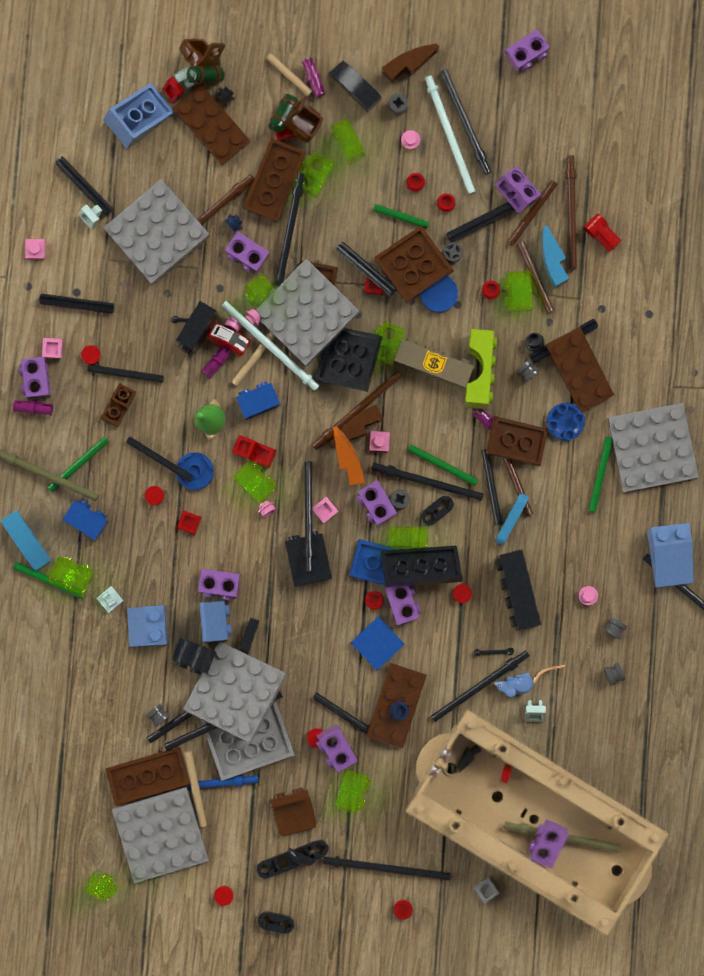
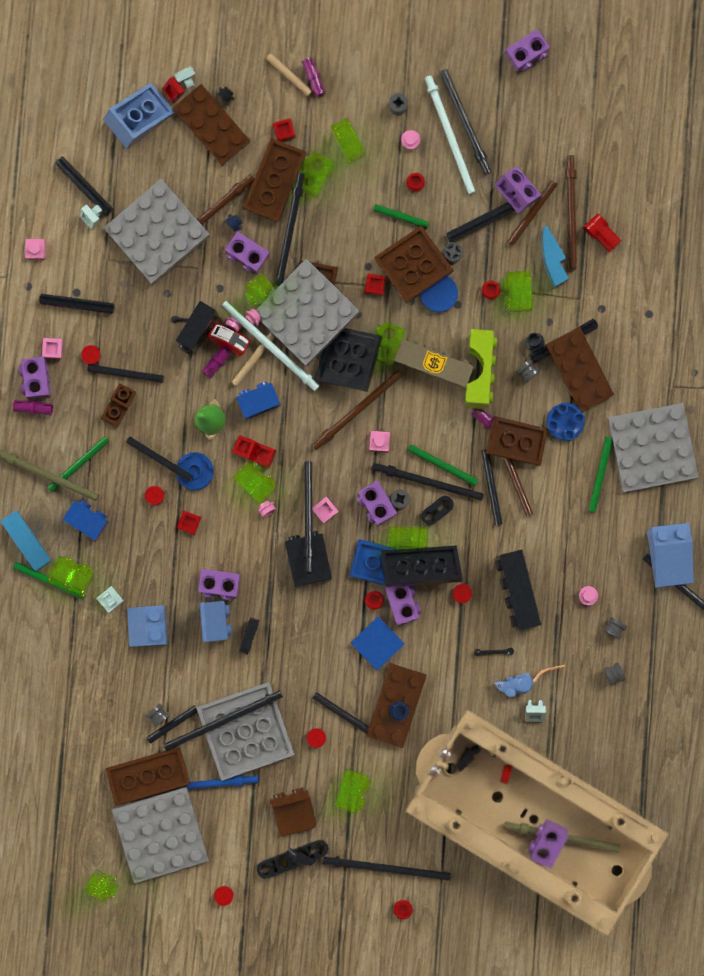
black brick [172,638,216,675] -> none
reddish brown piece [179,39,226,84] -> none
light grey plate [183,641,287,744] -> none
tan bar [184,751,207,827] -> none
black beam [258,911,294,934] -> none
reddish brown piece [268,94,324,142] -> none
medium lavender brick [316,724,358,772] -> none
black slope [329,60,382,112] -> none
reddish brown slope [330,404,382,448] -> none
orange slope [333,426,365,485] -> none
black axle [337,242,397,296] -> none
reddish brown slope [382,44,439,83] -> none
black bar [431,650,530,722] -> none
red plate [437,193,456,213] -> none
light grey tile [473,877,500,904] -> none
dark azure beam [495,493,529,546] -> none
reddish brown bar [517,241,554,313] -> none

